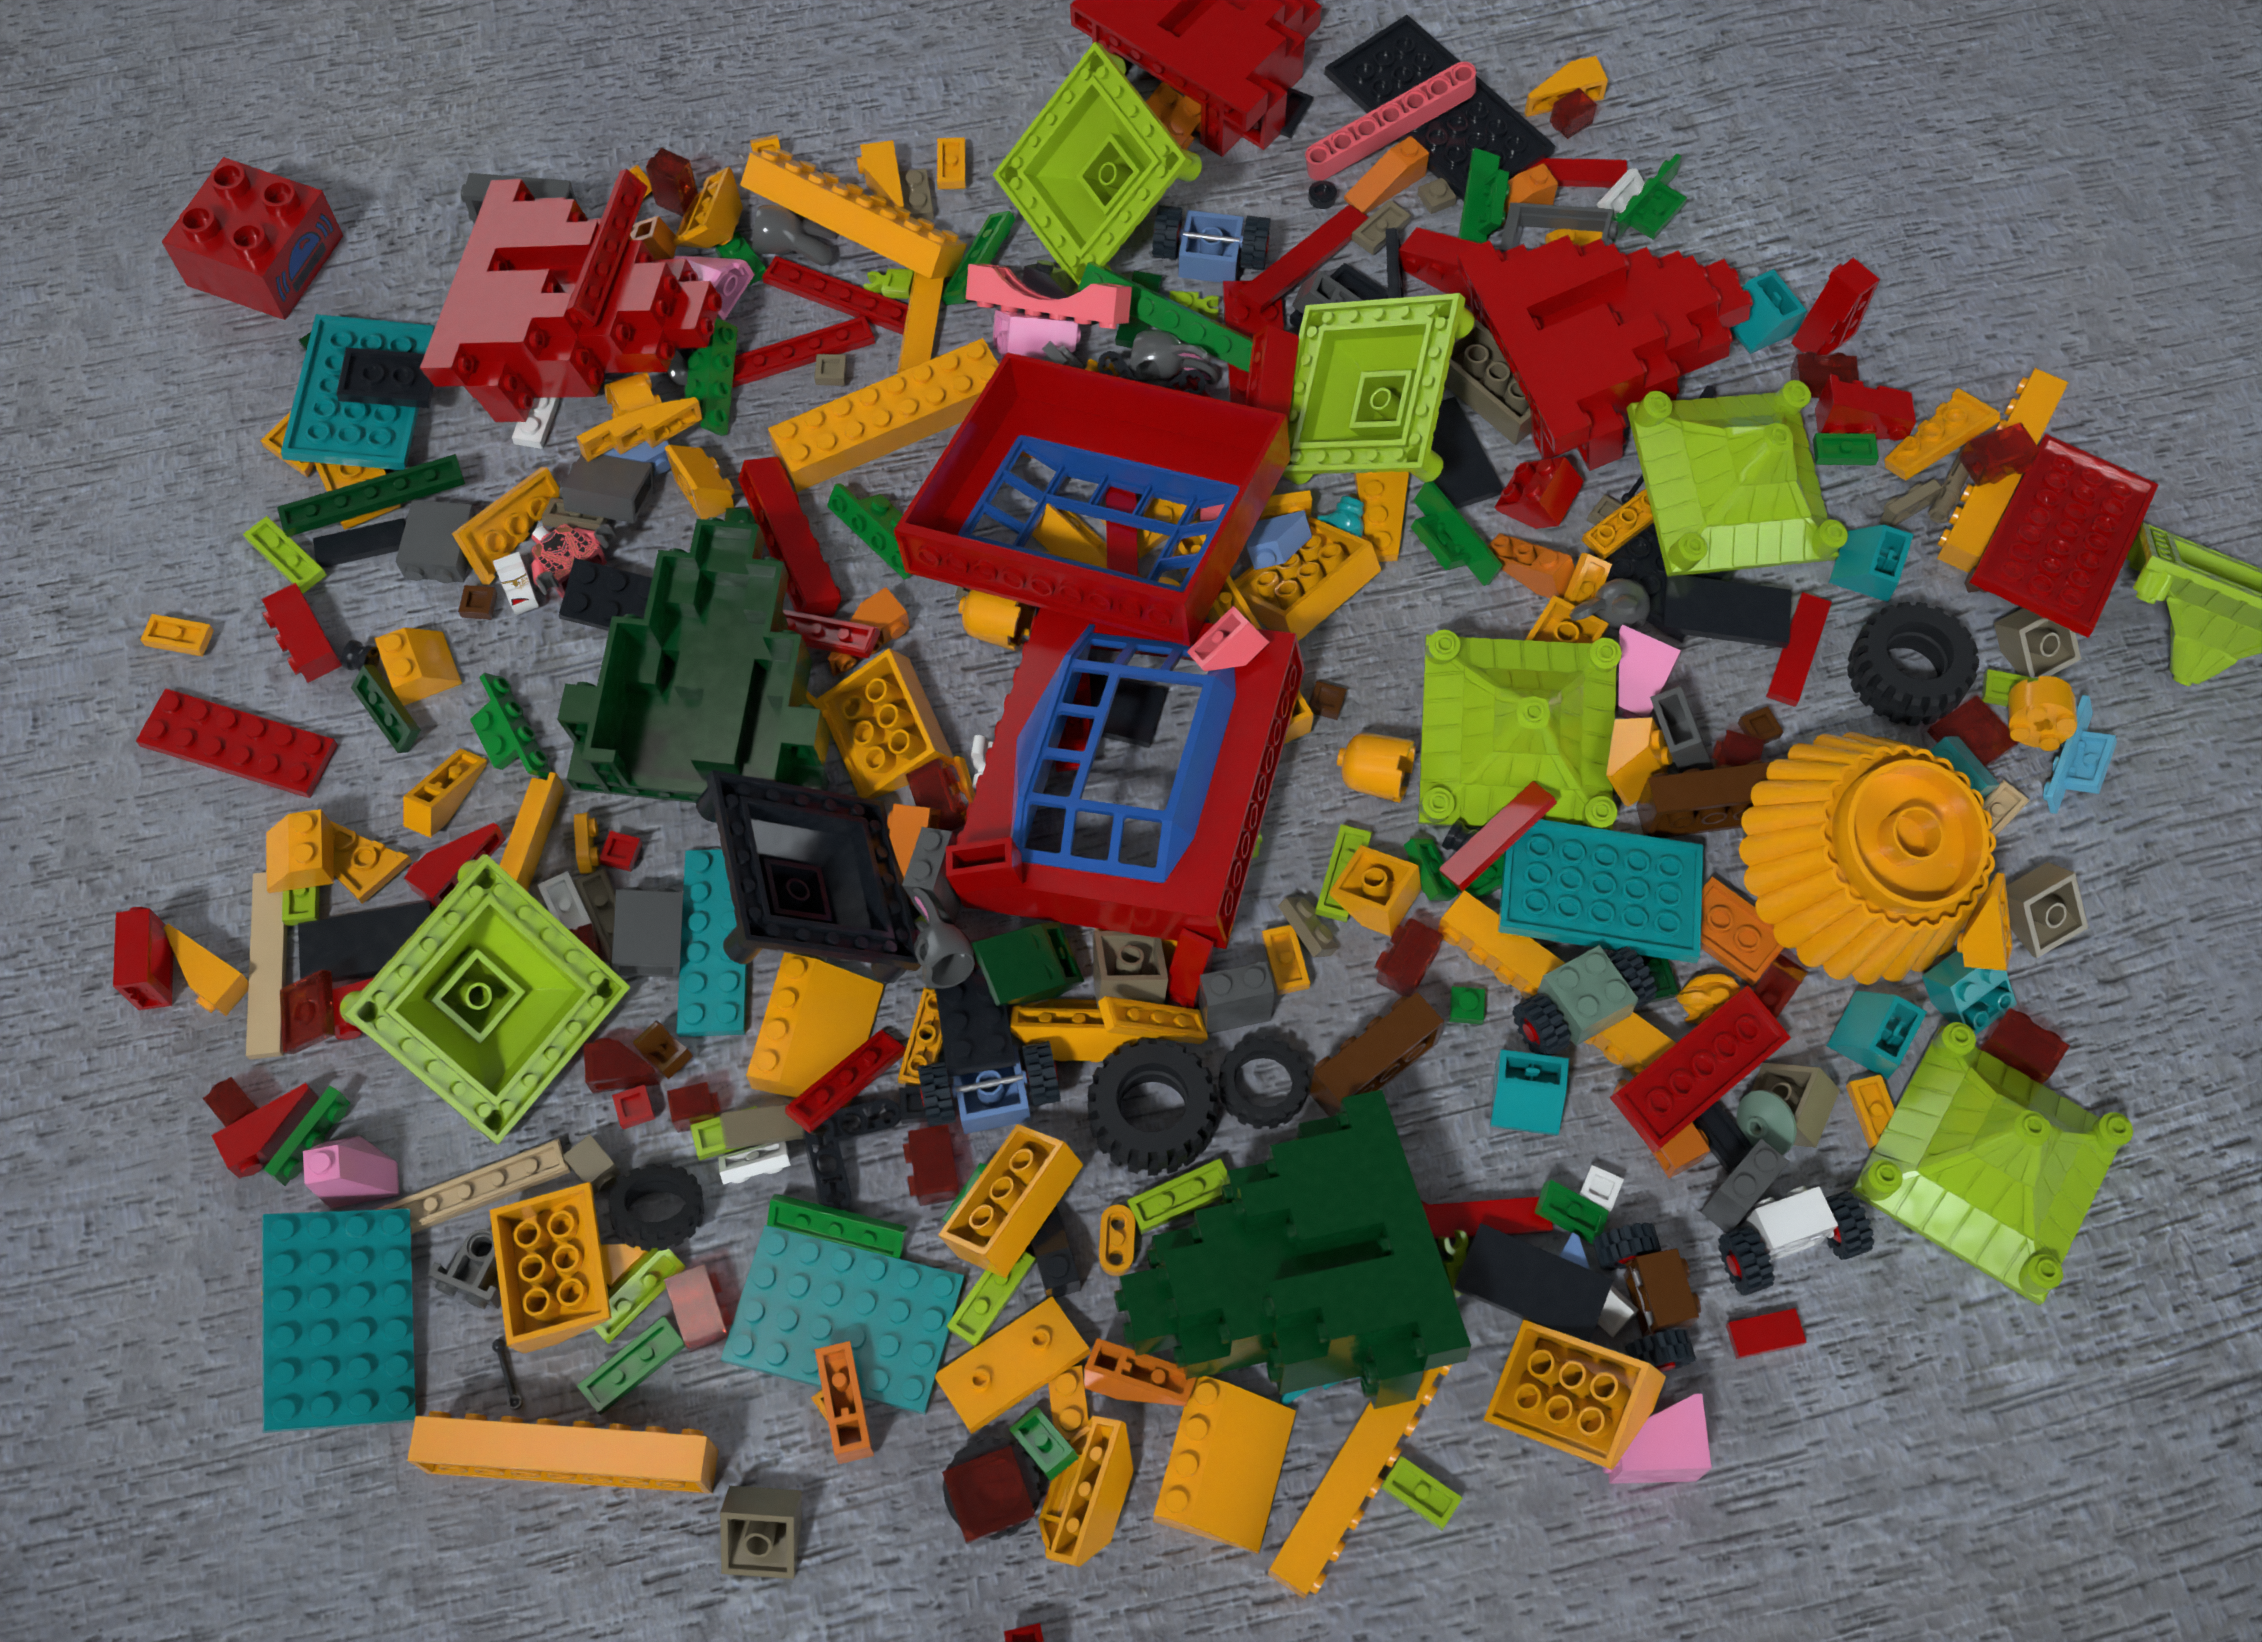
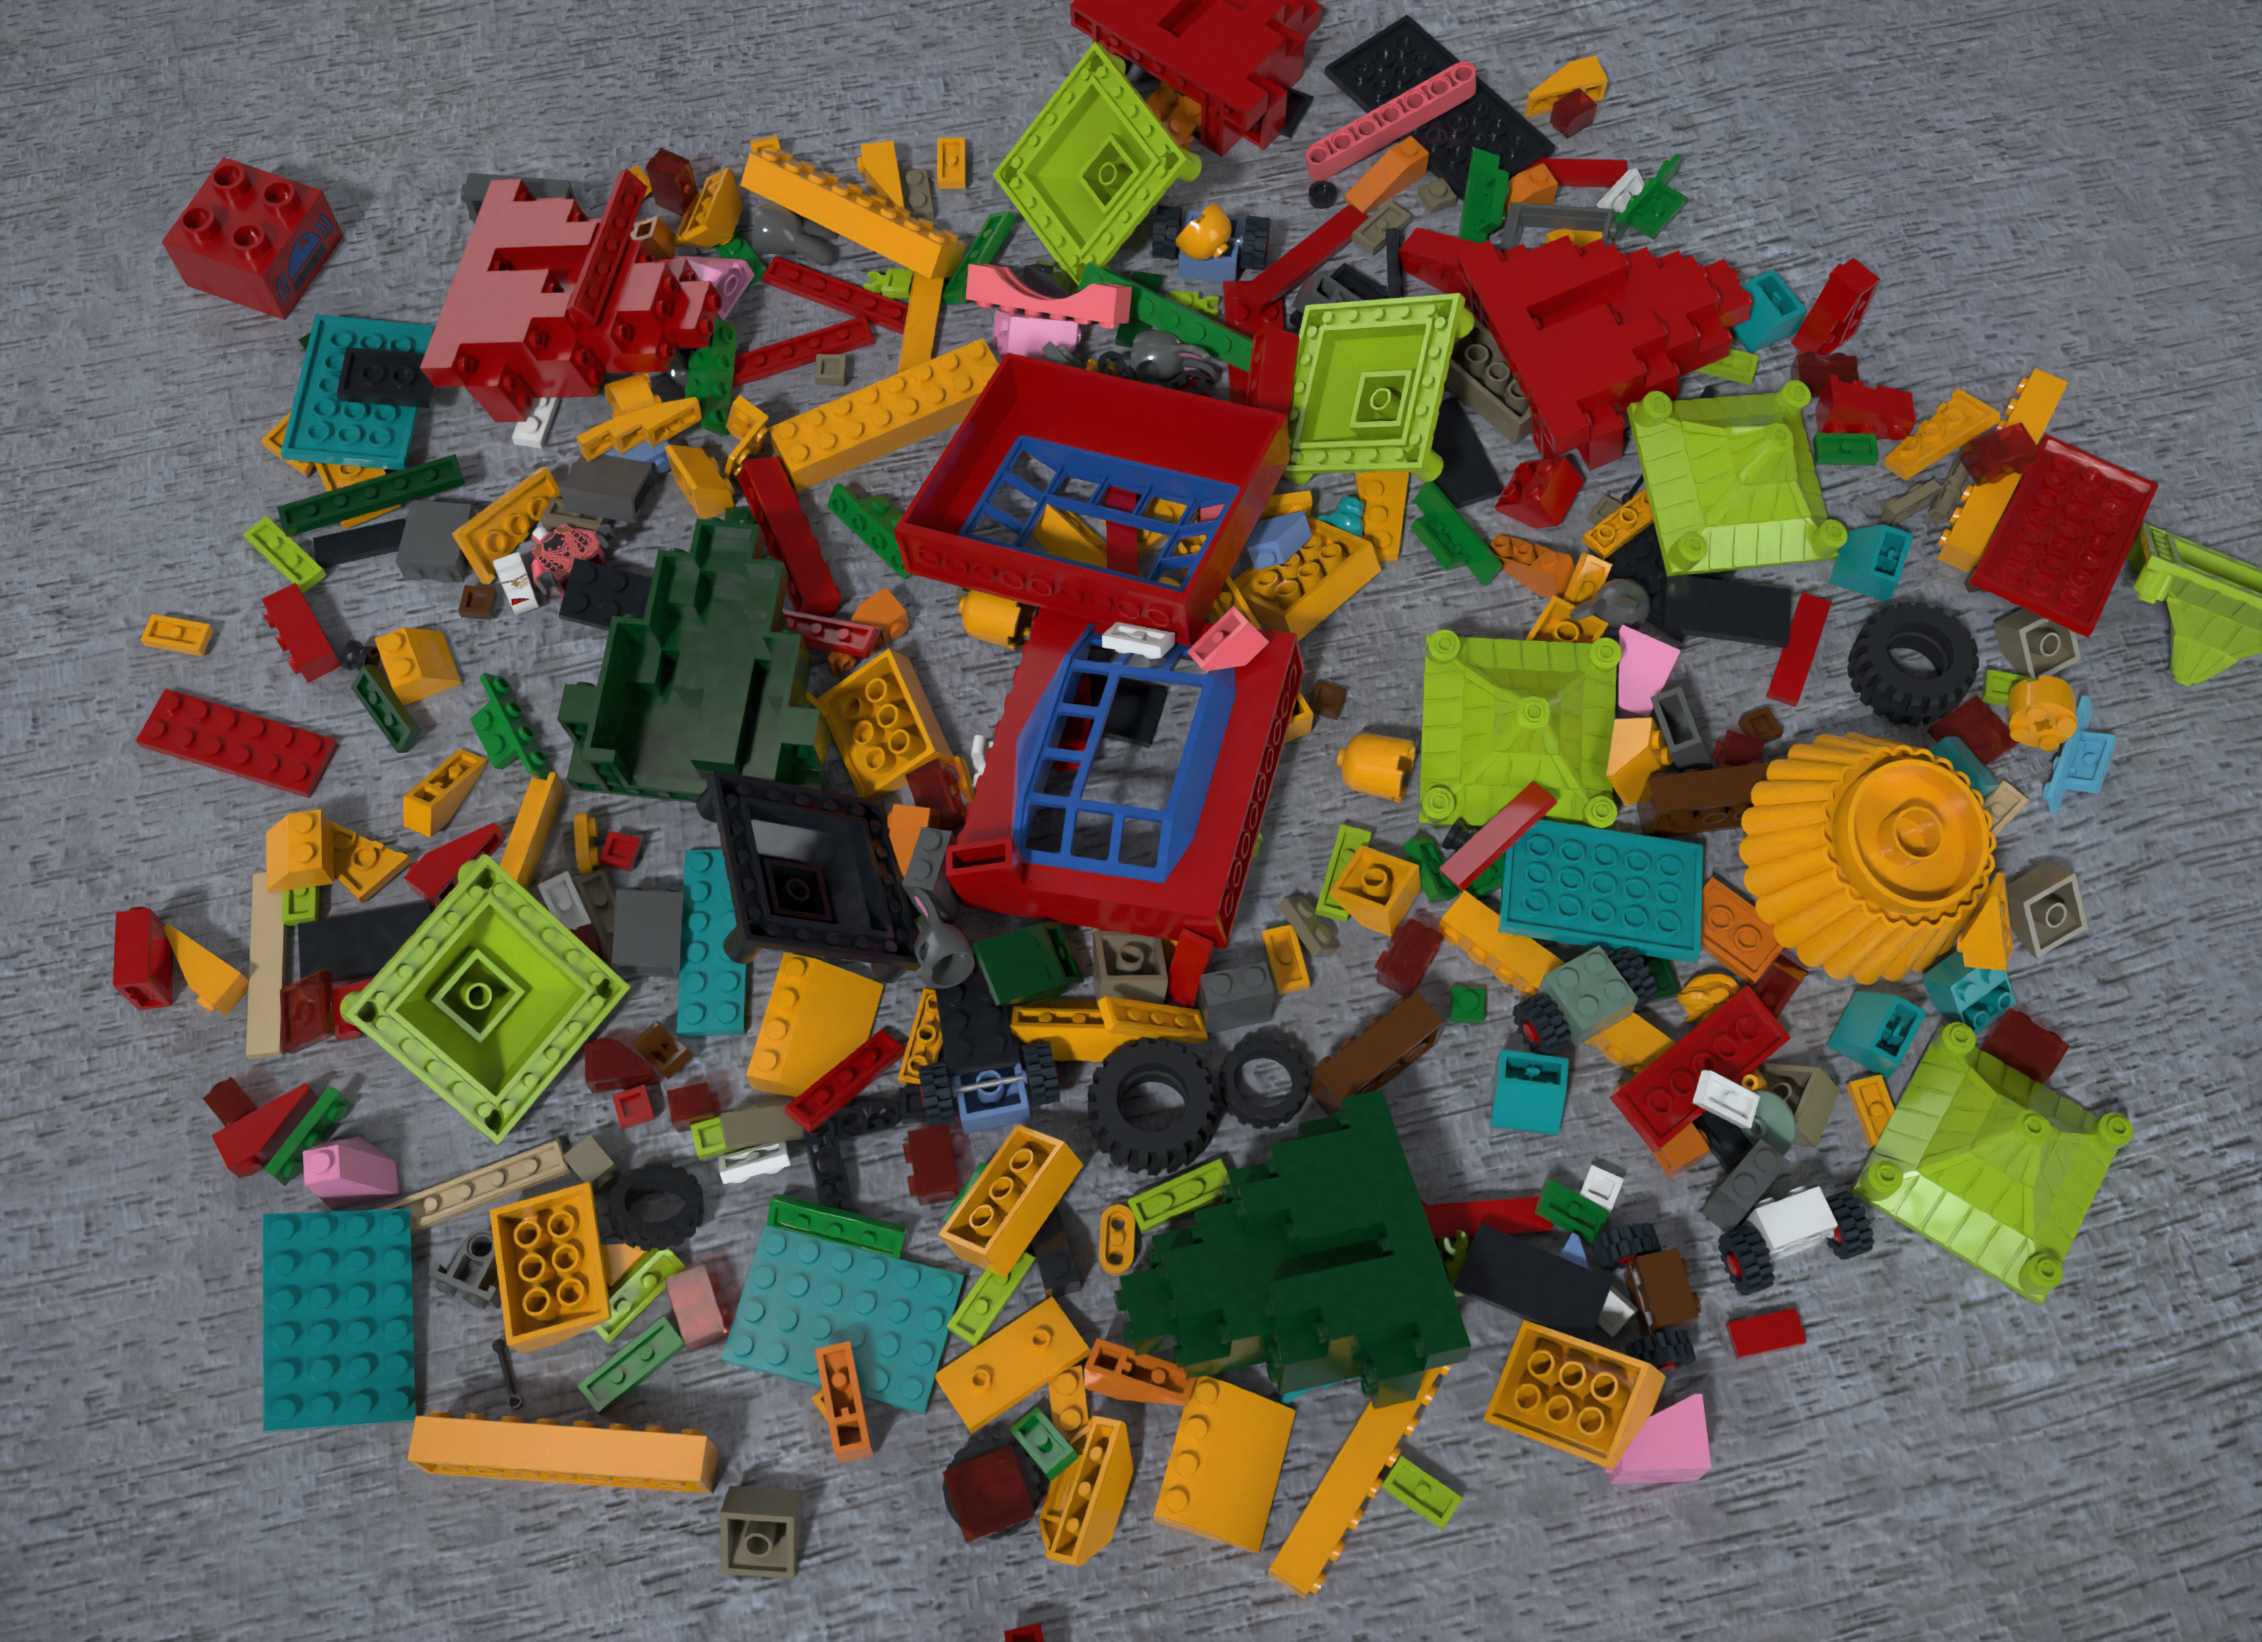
none -> light orange bracket [722,395,769,480]
none -> white plate [1102,622,1175,659]
none -> light orange cylinder [1174,202,1232,261]
none -> white plate [1692,1070,1760,1128]
none -> lime plate [1695,348,1759,386]
none -> light orange arm [1740,1068,1768,1092]

